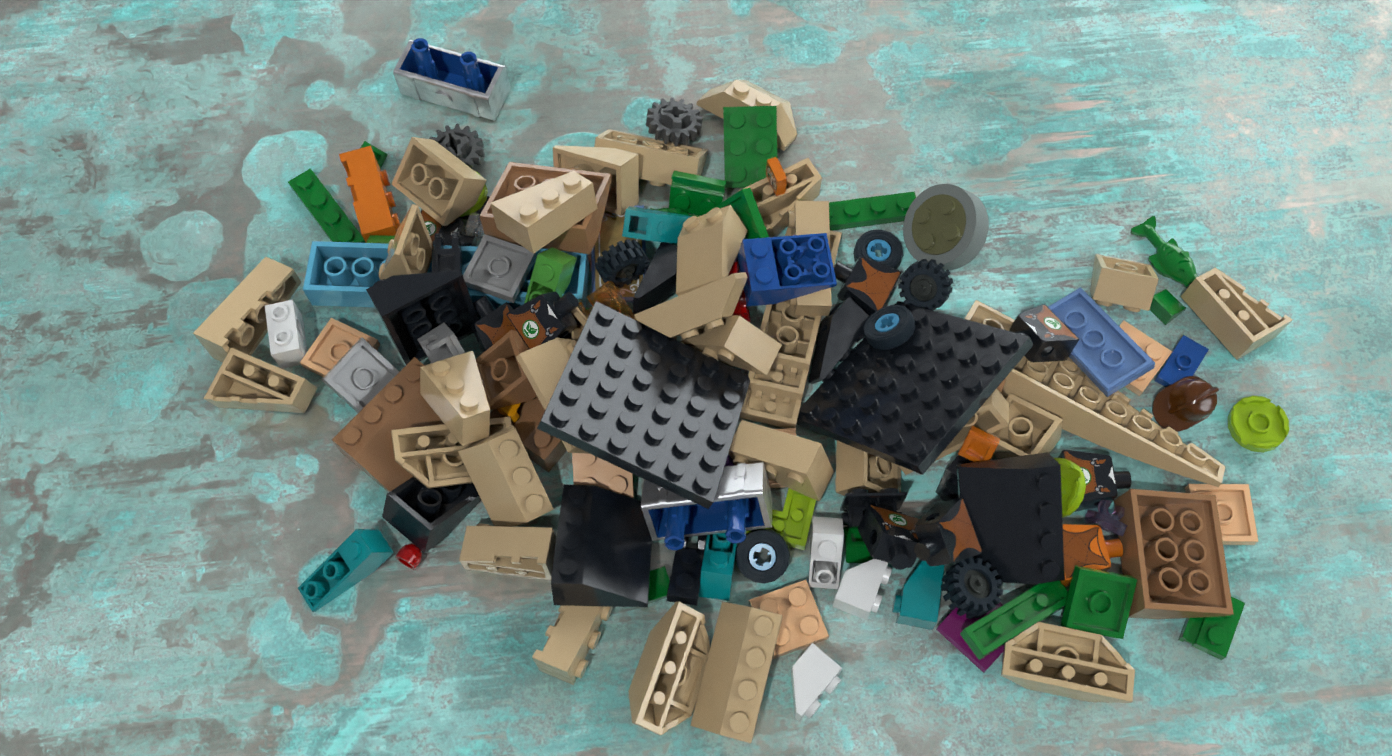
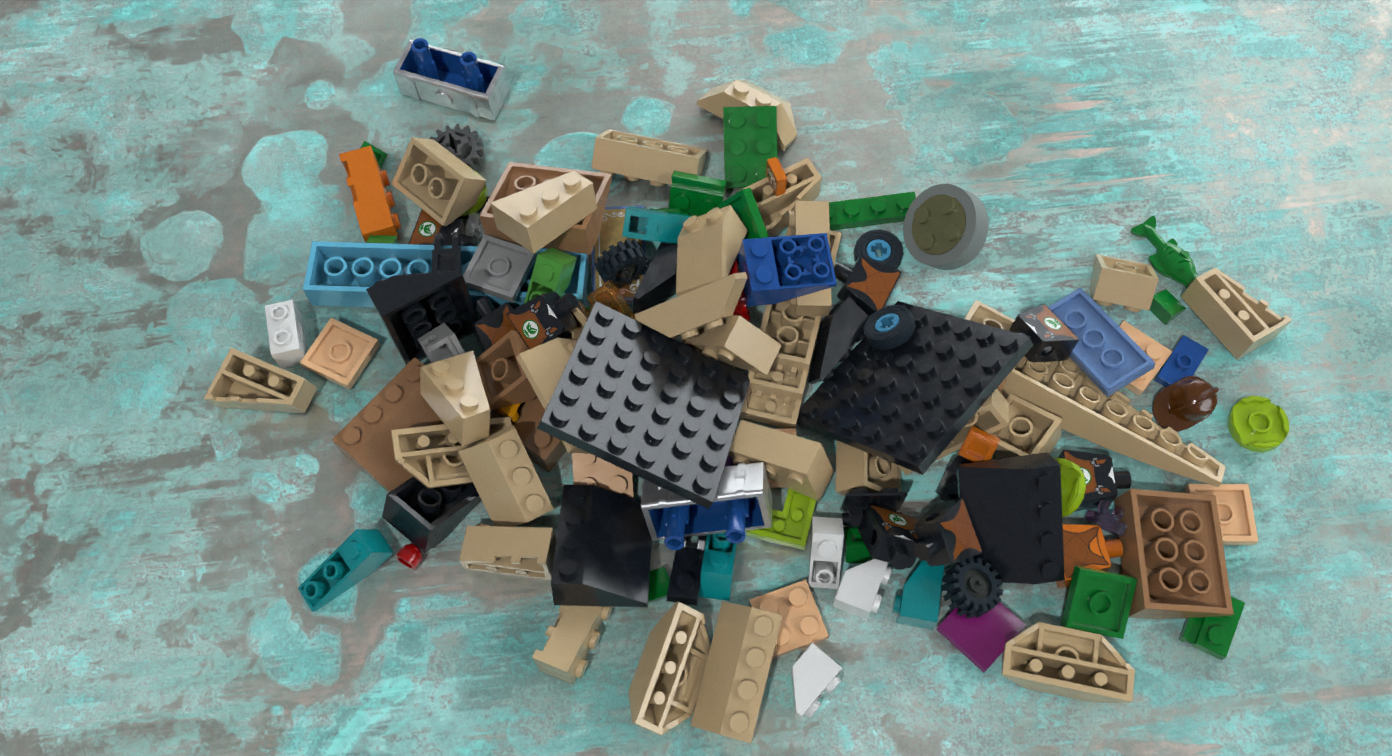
tan wedge [193,257,301,362] -> none
green plate [288,168,366,243] -> none
light grey plate [322,337,399,413] -> none
tan slope [379,204,434,280] -> none
tan slope [553,145,639,215] -> none
dark grey gear [646,97,703,146] -> none
black bush [735,528,790,584] -> none
black wheel [898,259,953,311] -> none
green plate [960,581,1068,660] -> none

